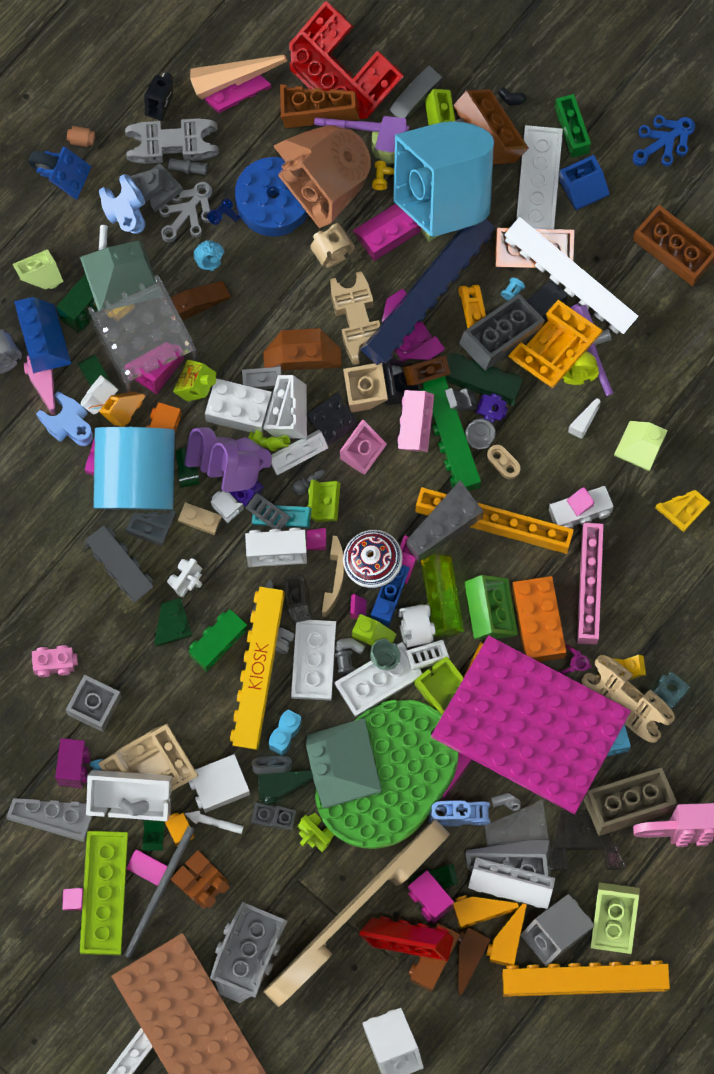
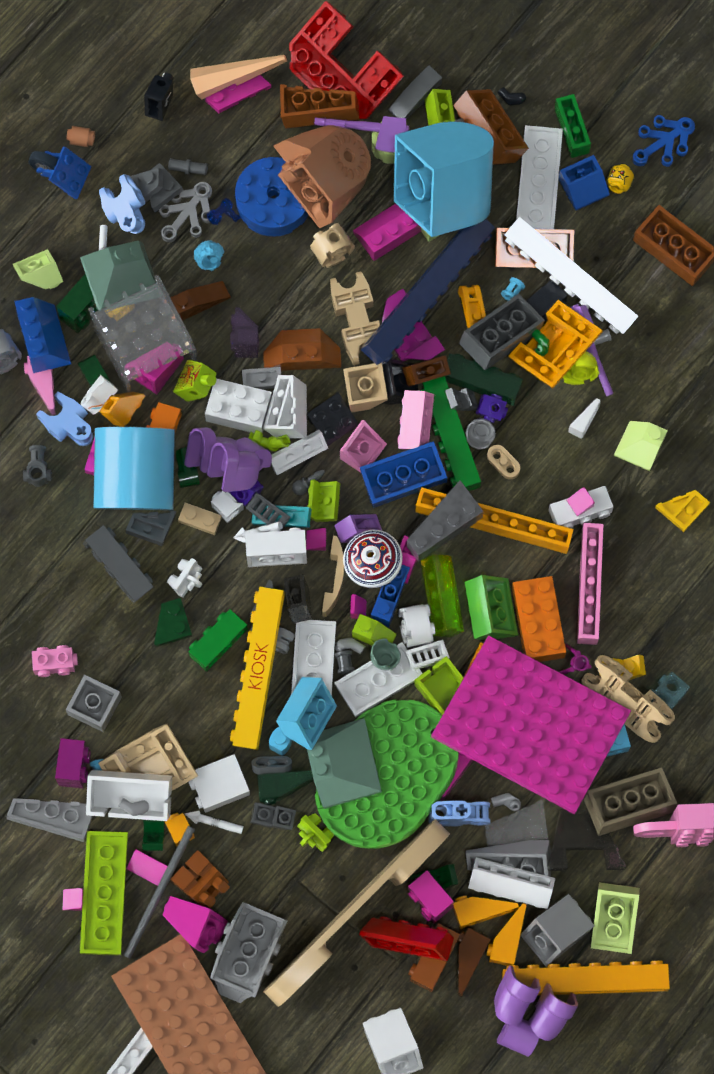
light grey piece [125,119,219,164] -> none
yellow piece [372,161,394,191] -> none
none -> dark grey connector [23,445,52,487]
none -> dark pink slope [163,896,228,953]
none -> clear purple slope [230,307,259,358]
none -> white piece [234,522,283,543]
none -> medium azure slope [276,677,337,750]
none -> medium lavender slope [334,514,382,543]
none -> blue slope [360,441,447,508]
none -> medium lavender piece [494,965,578,1057]
none -> green arm [532,329,550,356]
none -> yellow head [606,164,634,194]

